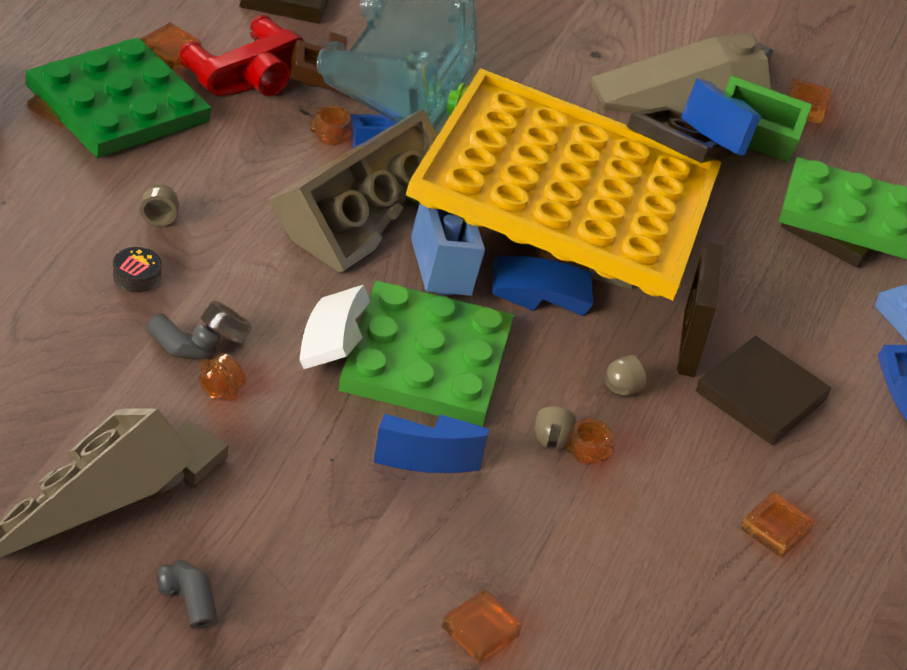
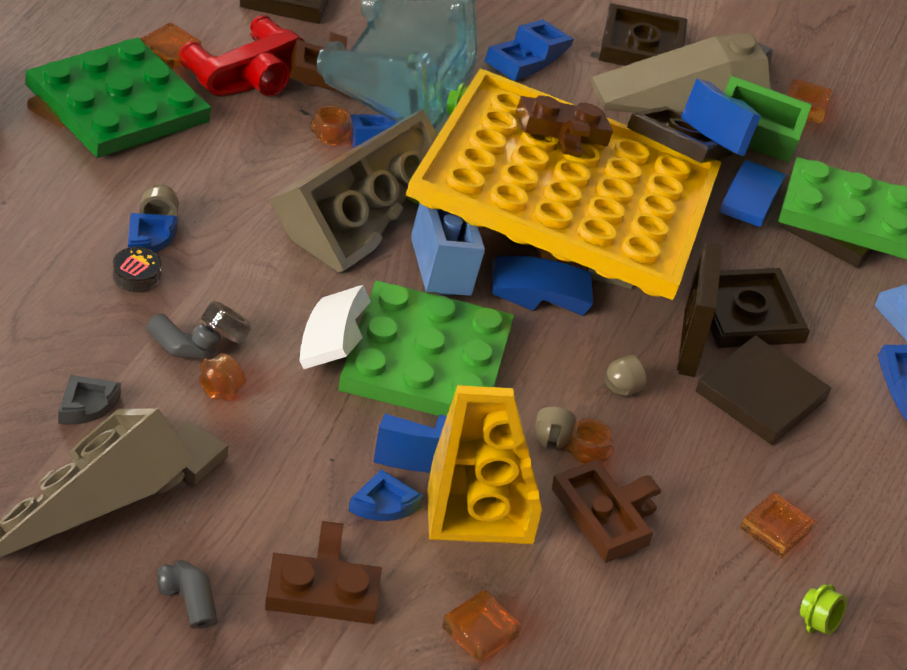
none -> dark grey tile [58,375,121,424]
none -> blue tile [127,213,178,253]
none -> reddish brown plate [265,521,382,624]
none -> blue tile [348,469,423,521]
none -> yellow wedge [427,385,542,544]
none -> blue slope [484,19,574,81]
none -> reddish brown plate [516,95,613,157]
none -> reddish brown plate [552,459,661,563]
none -> dark brown tile [599,3,688,66]
none -> dark brown tile [691,268,810,348]
none -> blue slope [719,160,787,227]
none -> lime plate [800,584,847,635]

